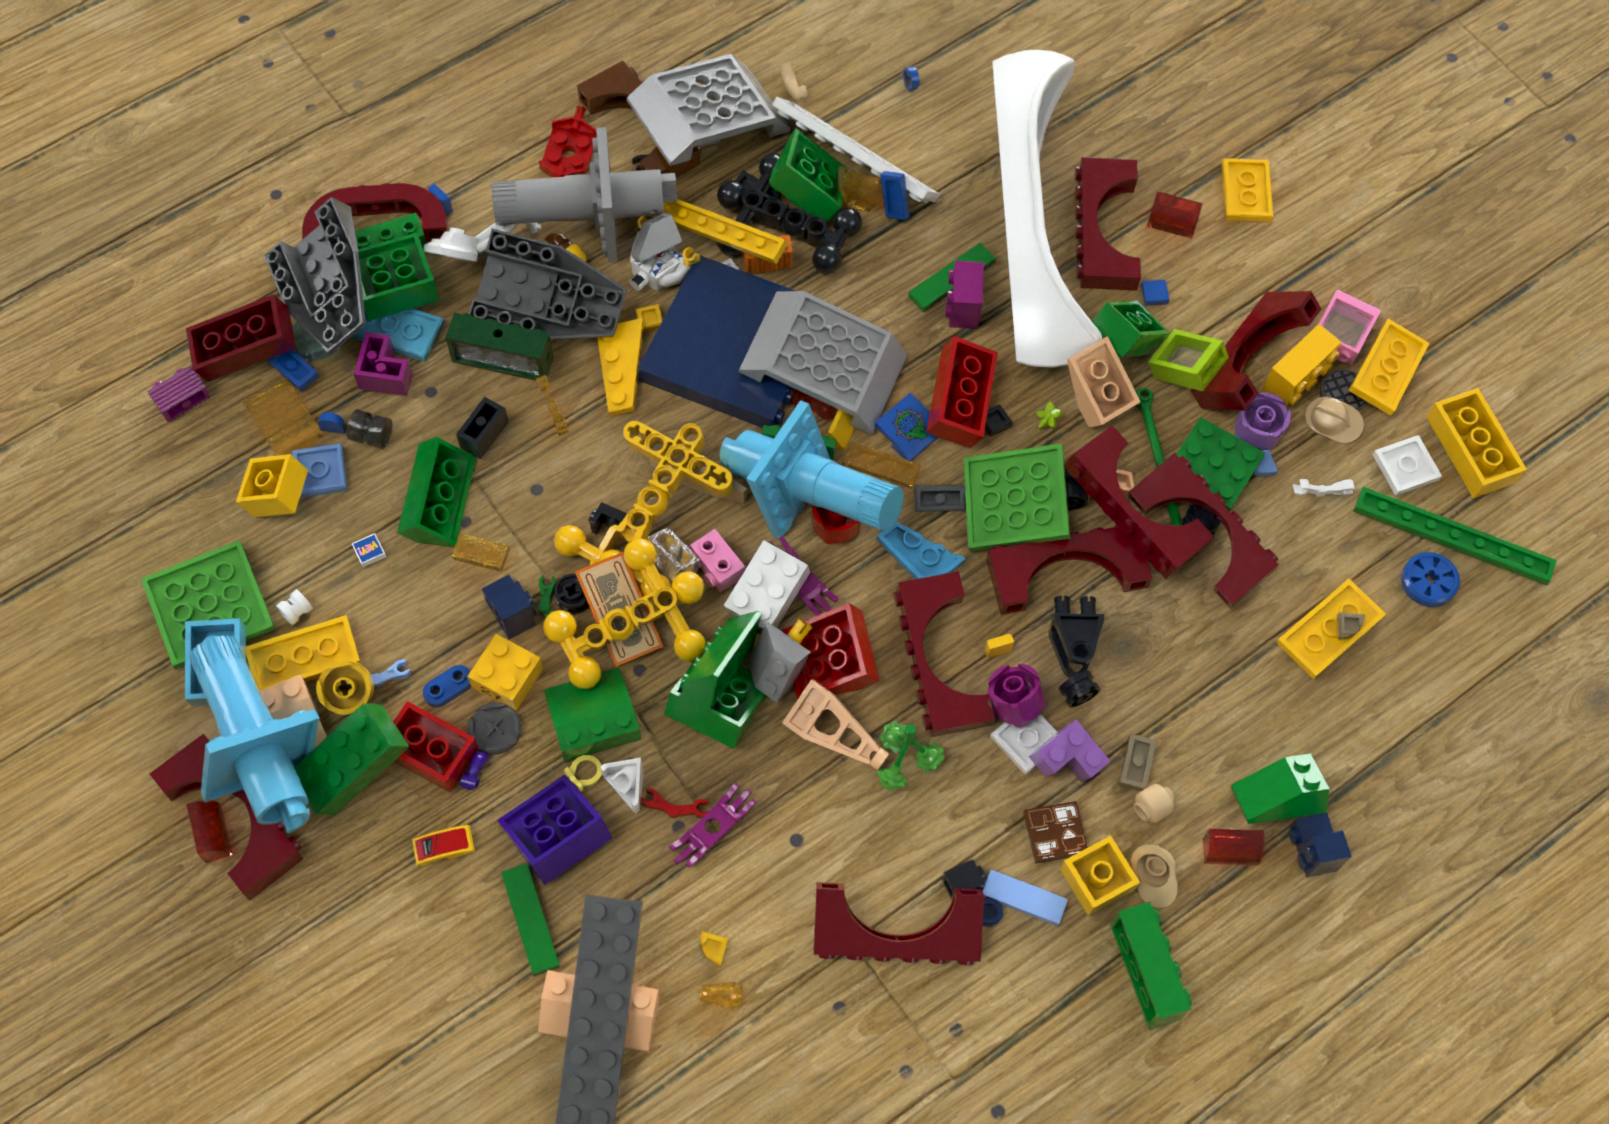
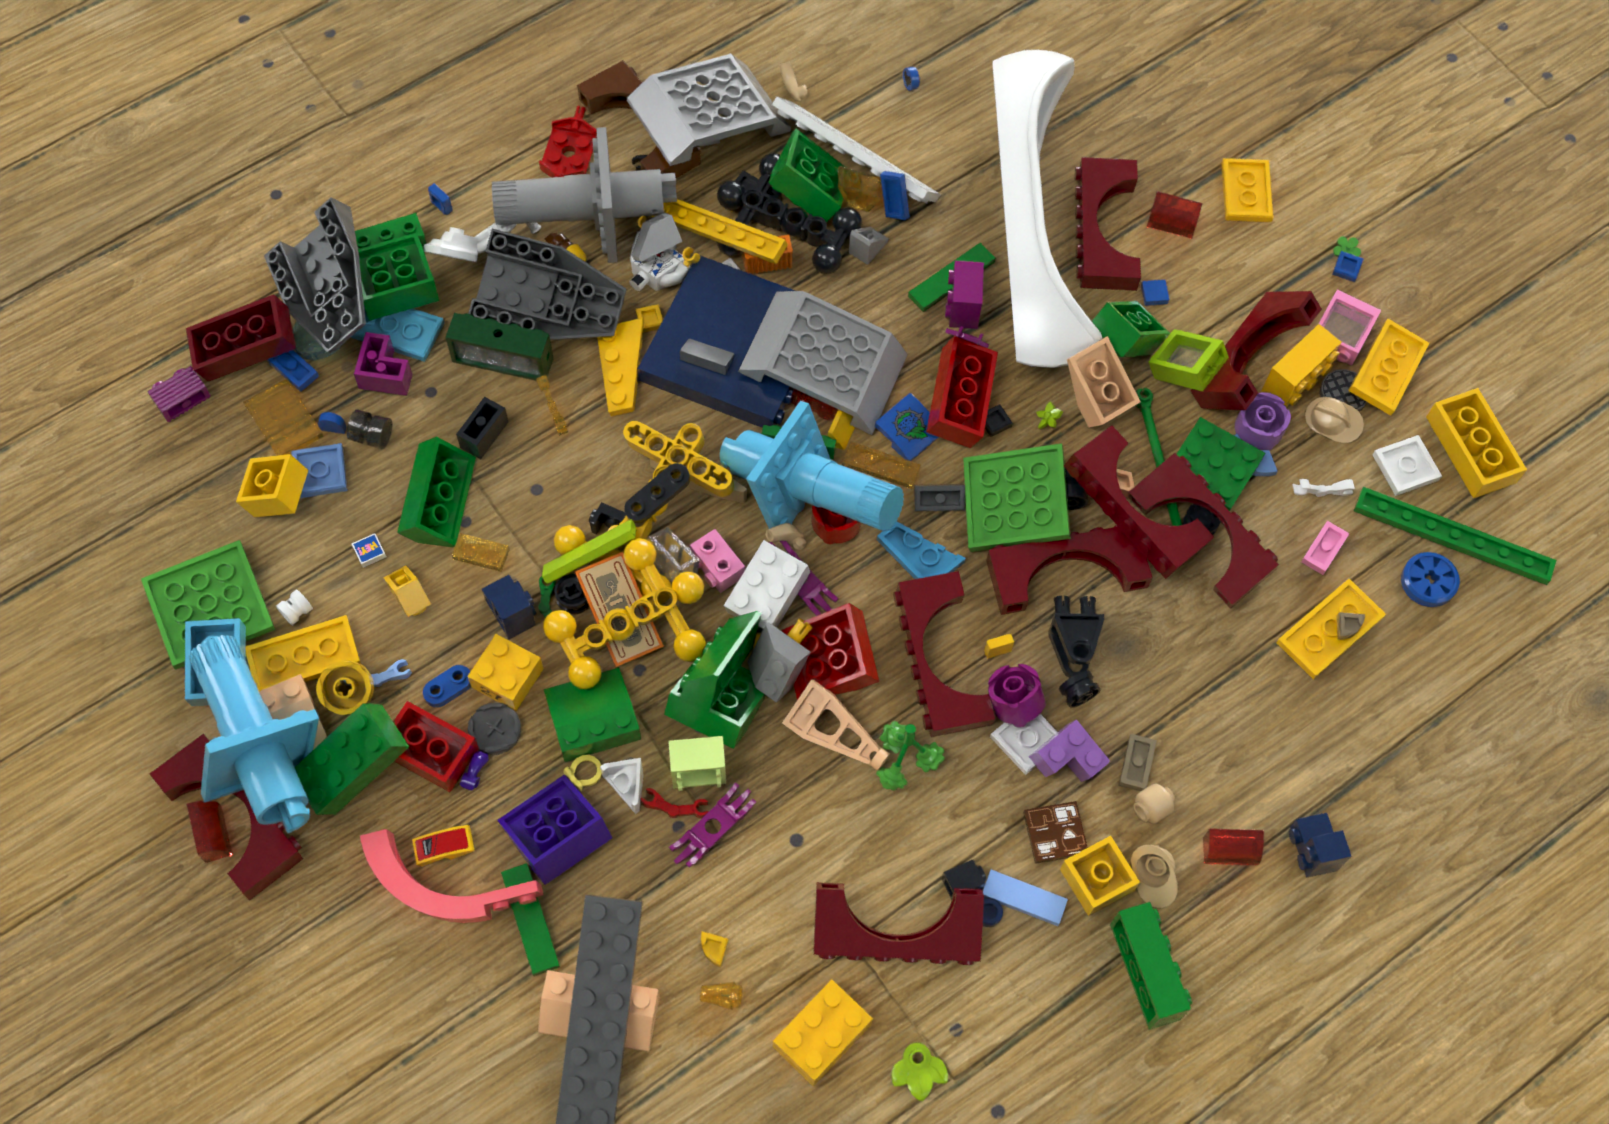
dark red arch [302,183,449,242] -> none
green slope [1231,754,1330,824] -> none
none -> coral arch [360,829,543,923]
none -> yellow slope [383,565,431,617]
none -> lime tile [542,519,636,584]
none -> black plate [624,463,690,523]
none -> yellowish green container [669,736,726,791]
none -> dark grey slope [680,338,735,375]
none -> tan arm [766,523,806,550]
none -> yellow brick [773,979,873,1087]
none -> light grey slope [849,227,889,265]
none -> lime plate [891,1042,948,1101]
none -> magenta piece [945,326,989,348]
none -> bright pink plate [1301,521,1349,575]
none -> blue tile [1332,251,1363,282]
none -> bright green plant [1333,236,1361,257]

